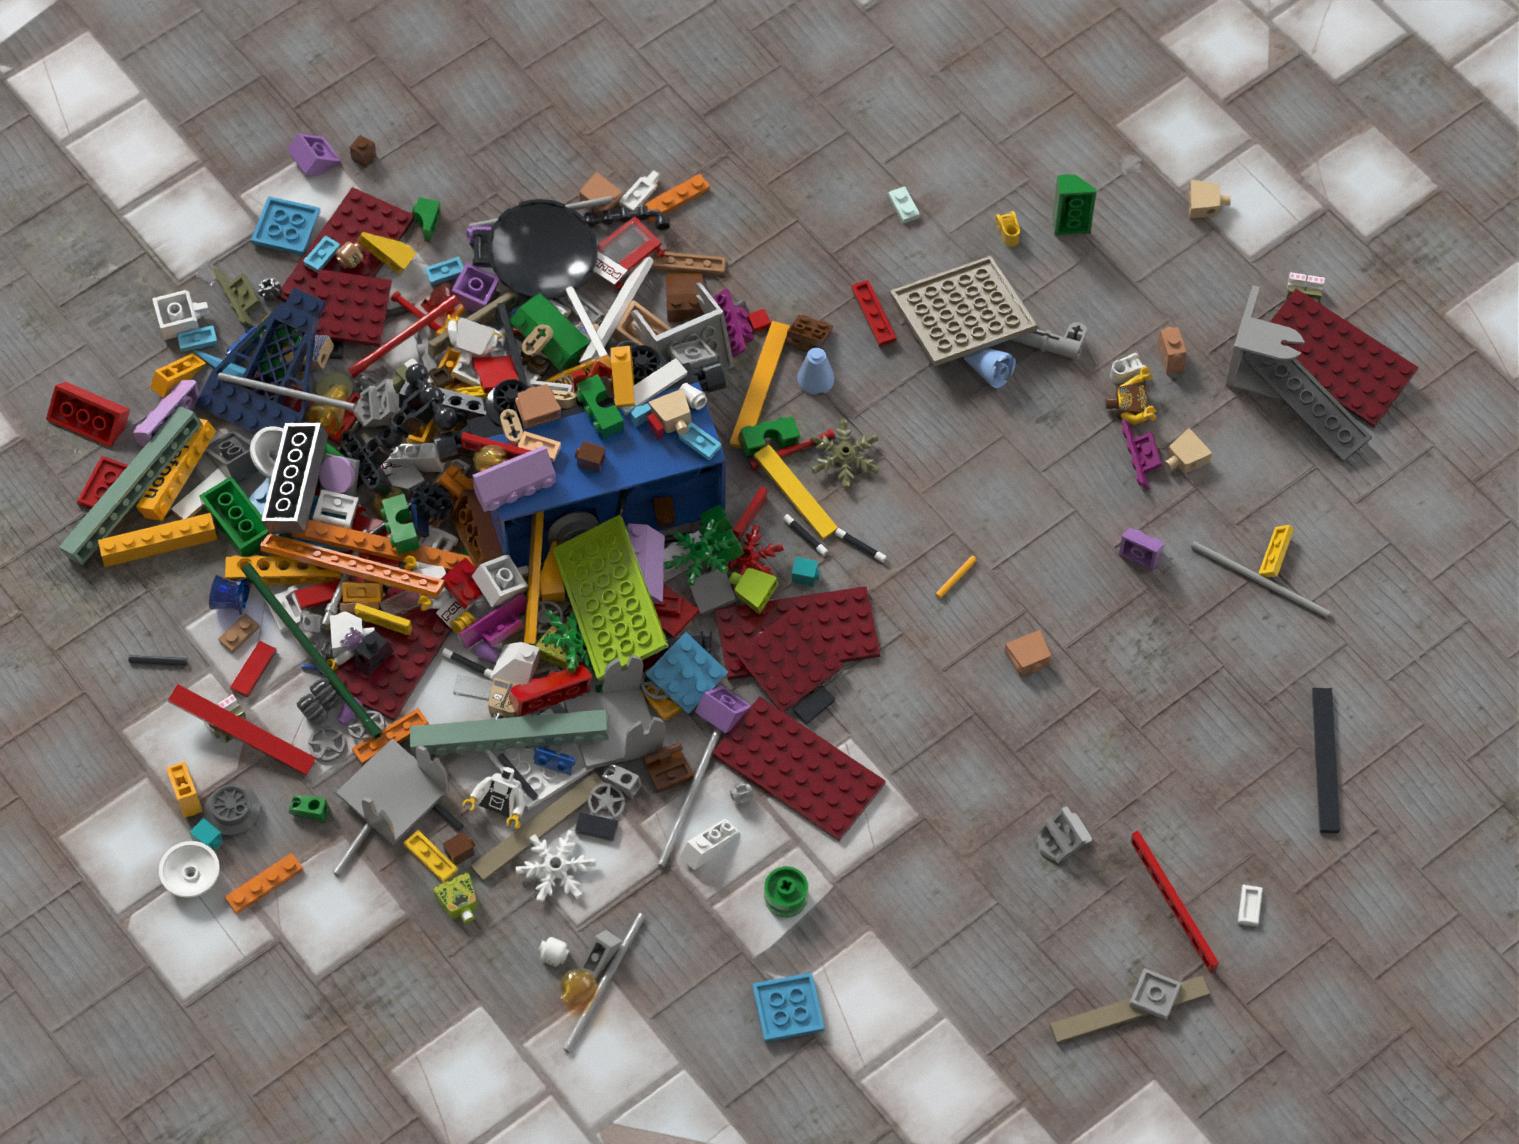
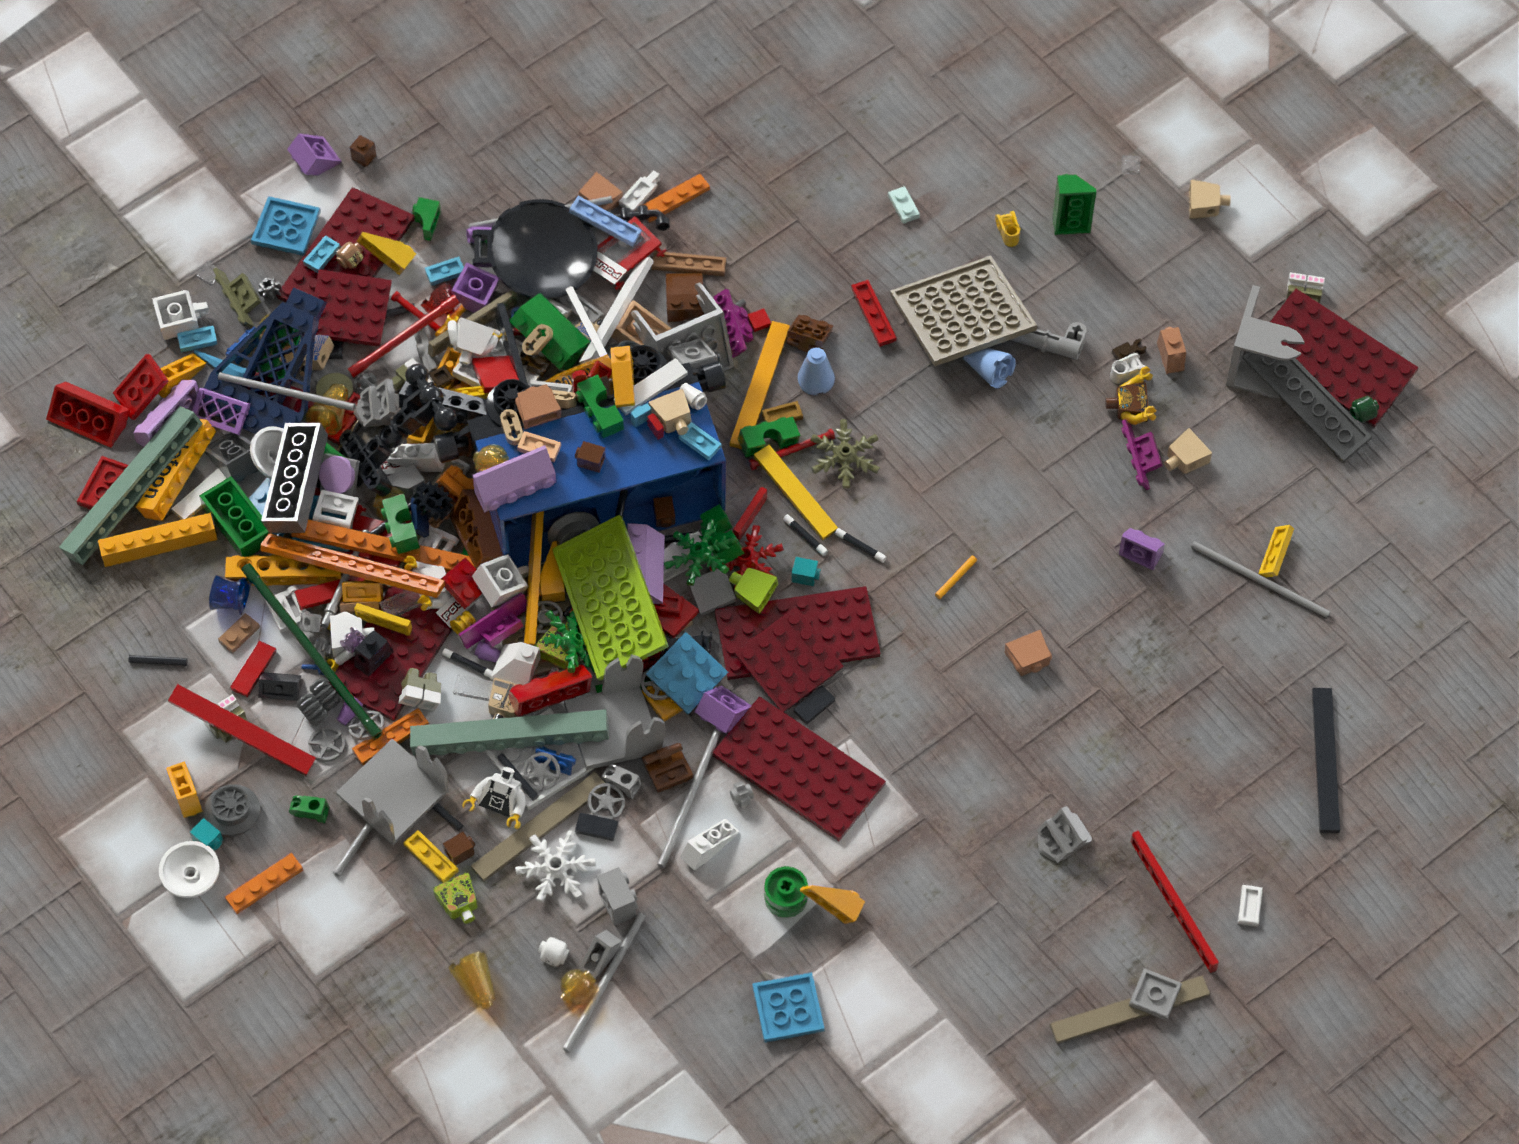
red tile [461,432,532,460] -> none
none -> red tile [113,354,169,420]
none -> medium lavender window [192,387,250,435]
none -> black panel [258,672,302,701]
none -> hips [399,668,441,711]
none -> clear yellow cone [448,950,496,1010]
none -> light grey wheel [523,752,560,790]
none -> light blue tile [569,196,642,247]
none -> light grey brick [597,867,638,926]
none -> pearl gold tile [762,401,803,422]
none -> light orange slope [800,885,865,924]
none -> dark brown plate [1111,339,1147,360]
none -> dark green head [1350,396,1379,423]

